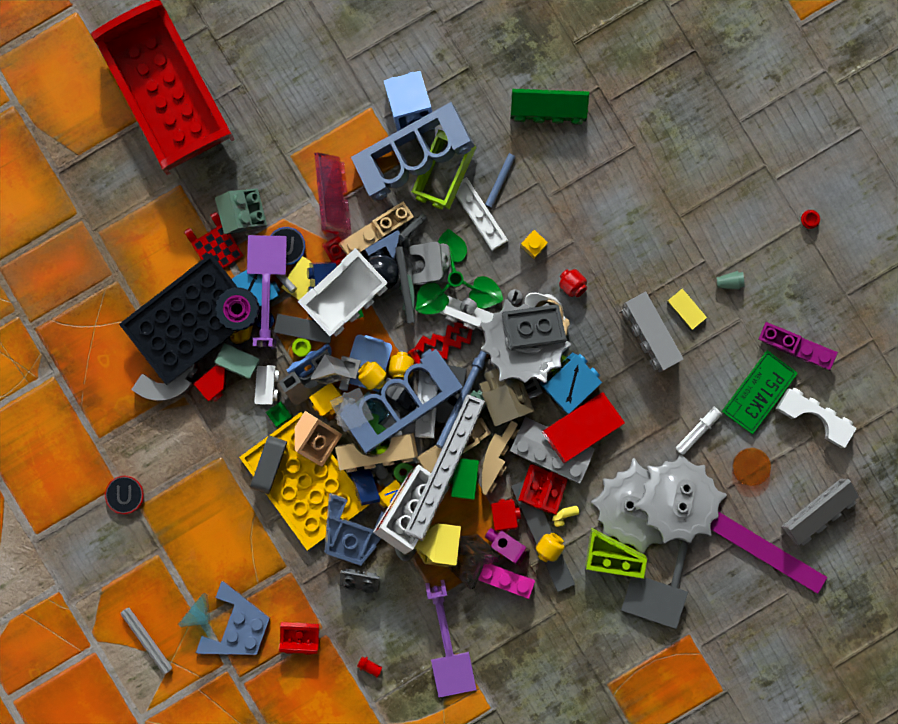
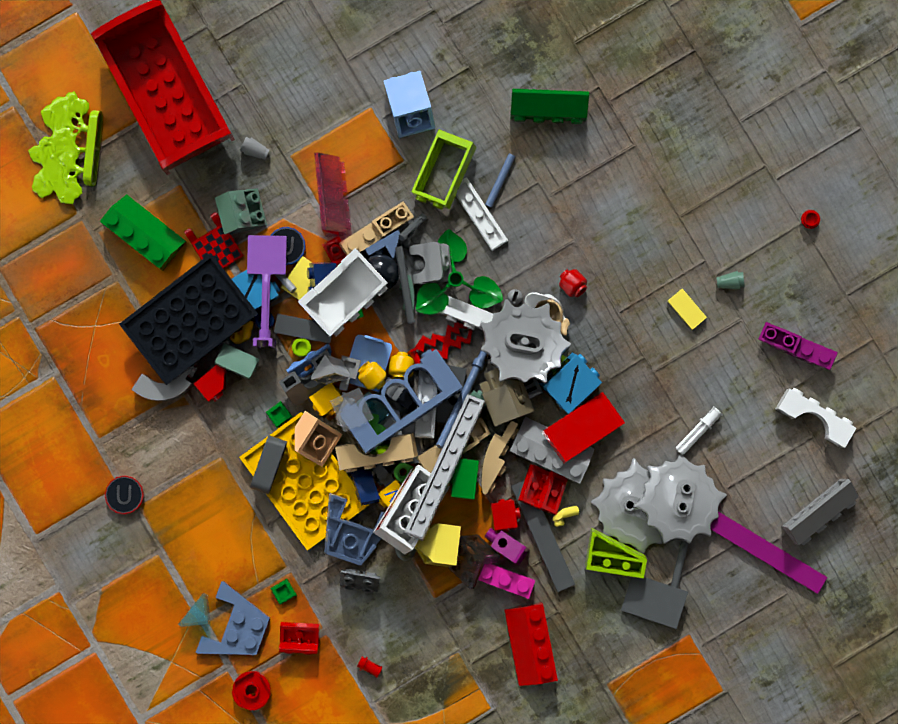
light grey axle [121,608,172,674] -> none
black wheel [215,287,260,330] -> none
white bracket [255,365,279,405] -> none
sand blue fence [351,102,475,201] -> none
medium lavender piece [425,580,476,698] -> none
light grey hinge [460,298,477,315] -> none
dark grey tile [502,304,567,350] -> none
yellow brick [520,230,548,259] -> none
yellow head [536,533,565,562] -> none
light grey brick [621,291,683,372] -> none
green tile [721,350,798,434] -> none
clear orange tile [732,448,771,486] -> none
none -> lime plant [28,91,103,204]
none -> green slope [100,194,187,271]
none -> red plate [232,671,271,710]
none -> light grey cone [240,137,270,160]
none -> green tile [270,578,297,605]
none -> red slope [504,602,558,686]

